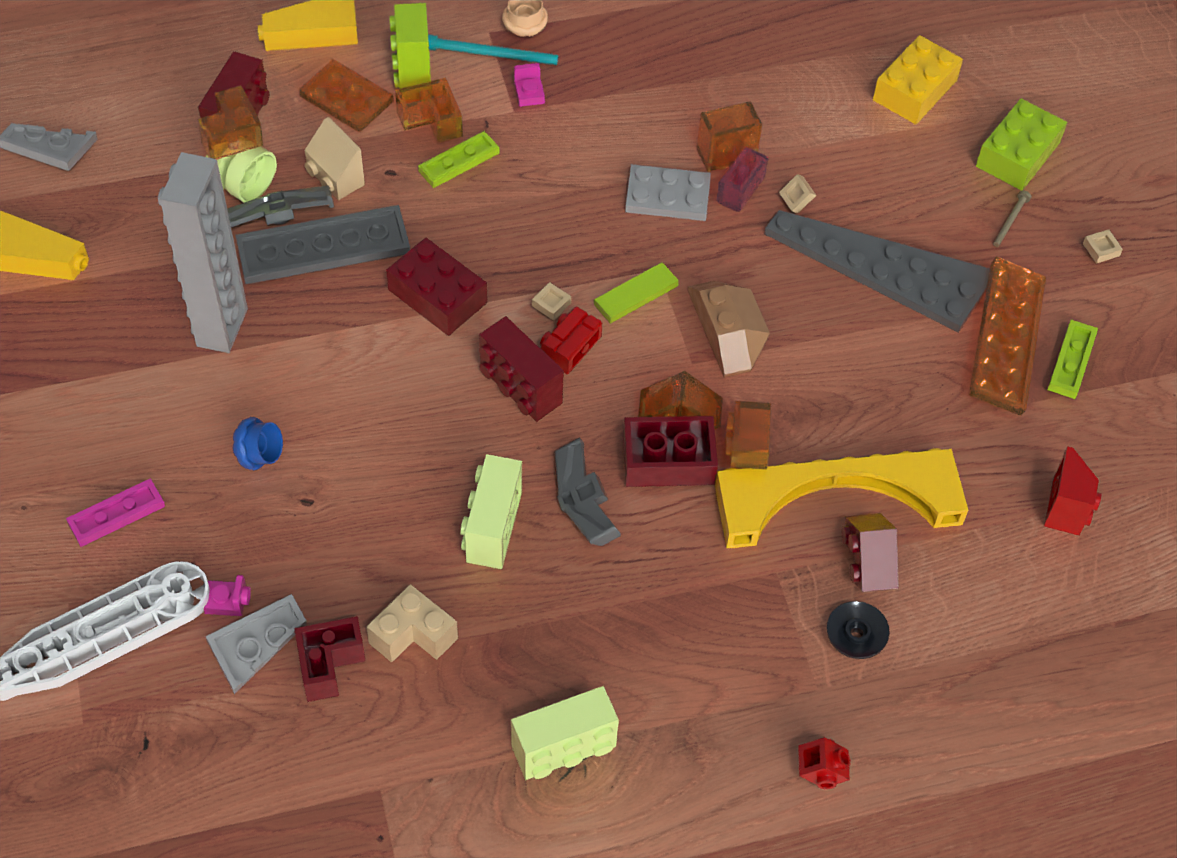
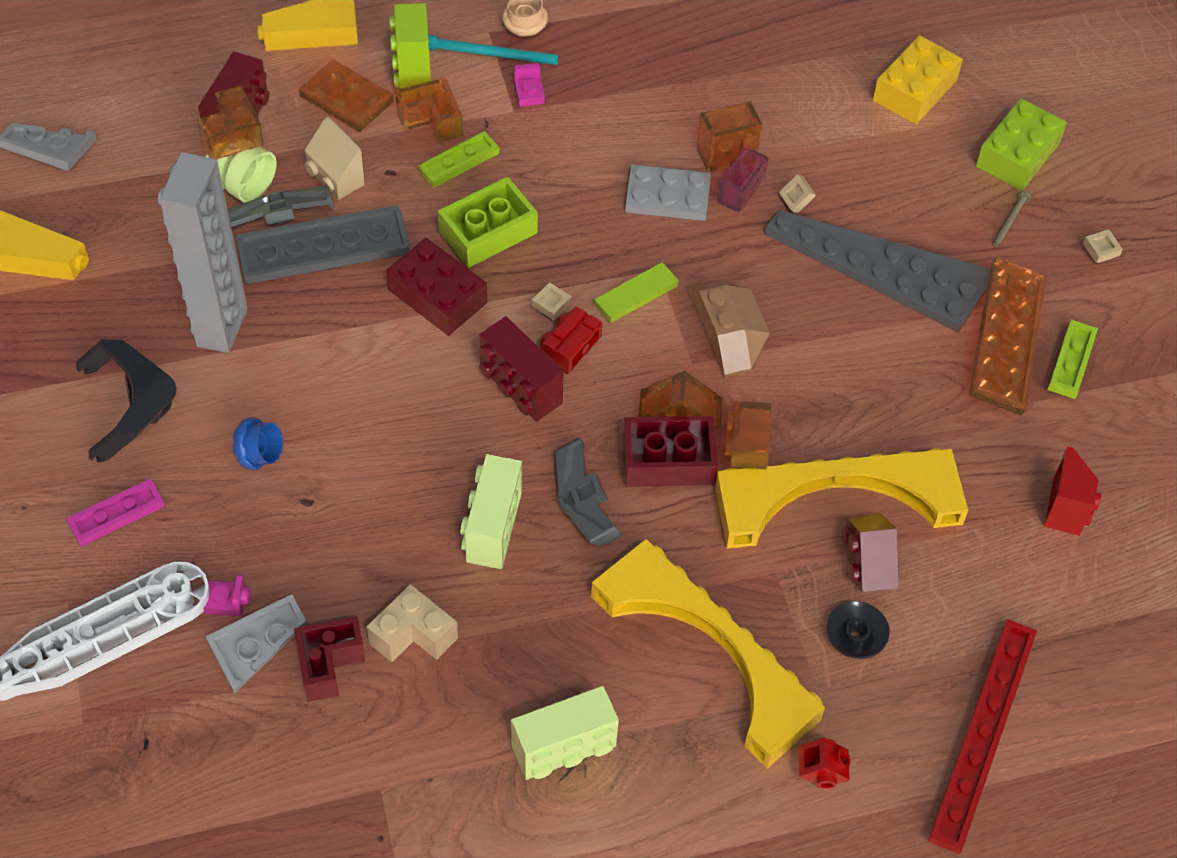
none -> black piece [76,339,176,462]
none -> lime brick [438,177,538,268]
none -> yellow arch [591,539,825,769]
none -> red plate [928,619,1037,855]

